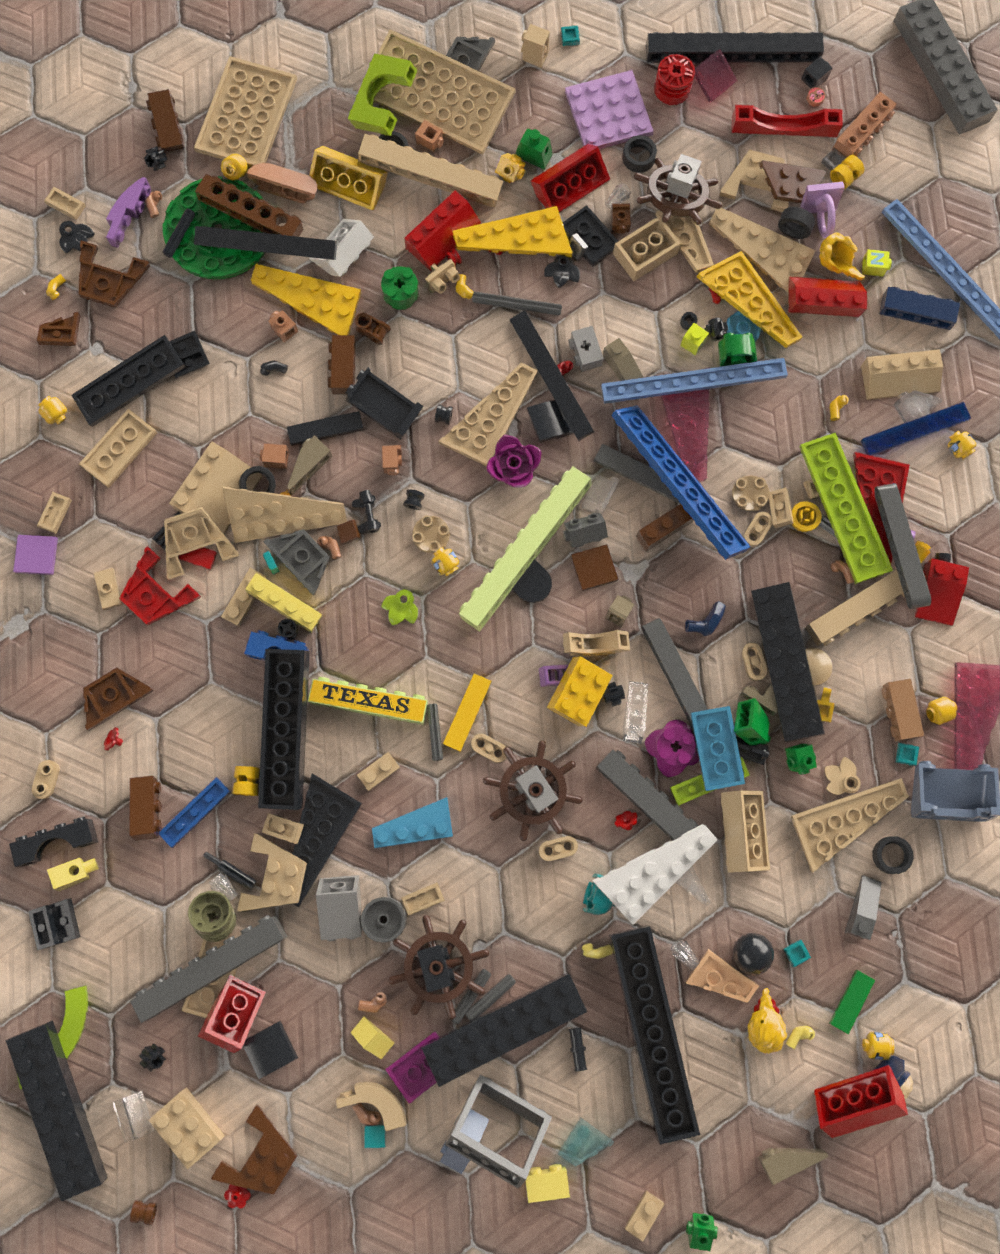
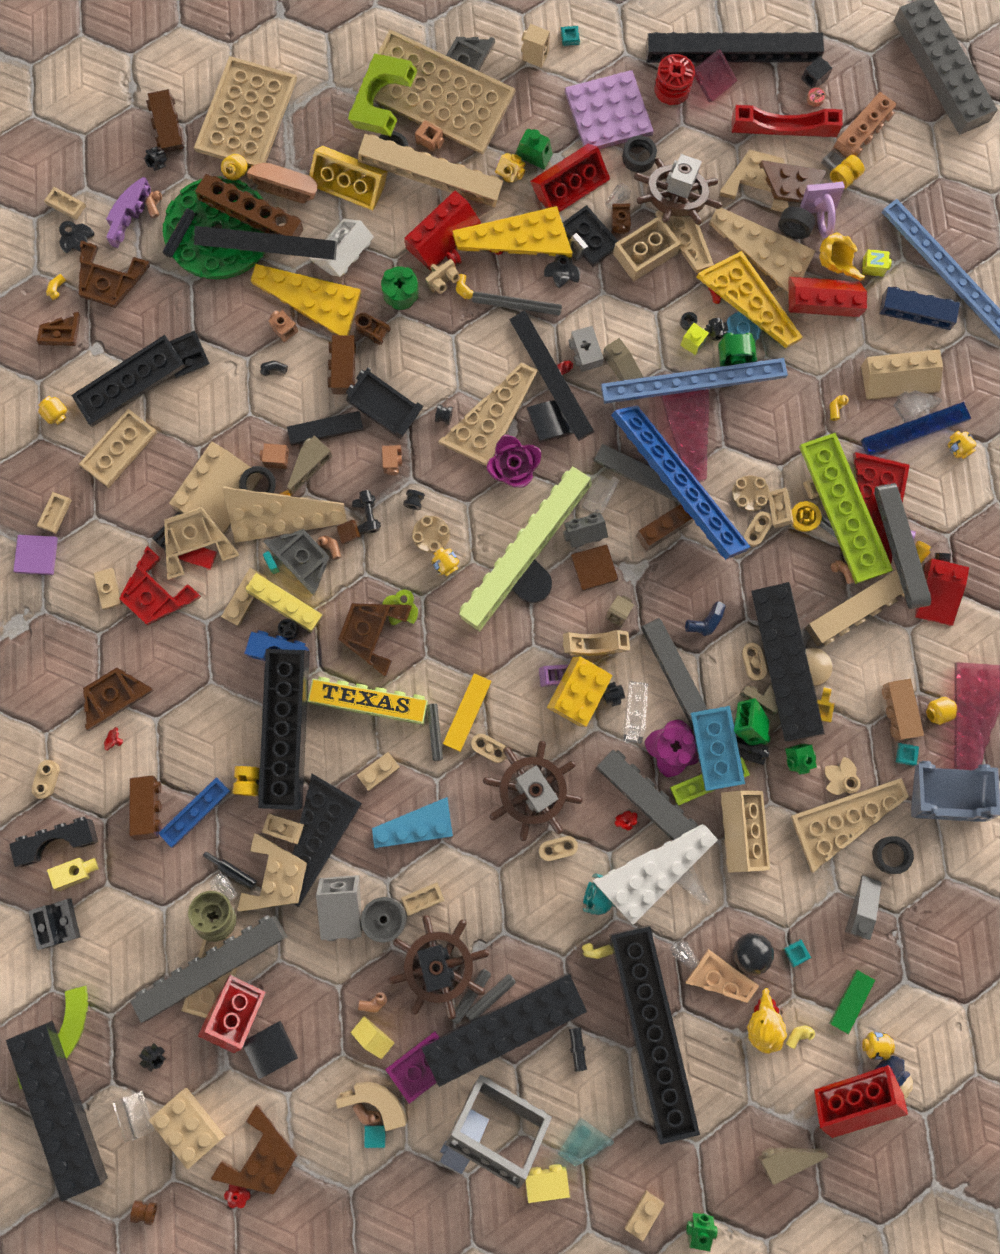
none -> reddish brown wing [338,603,413,677]

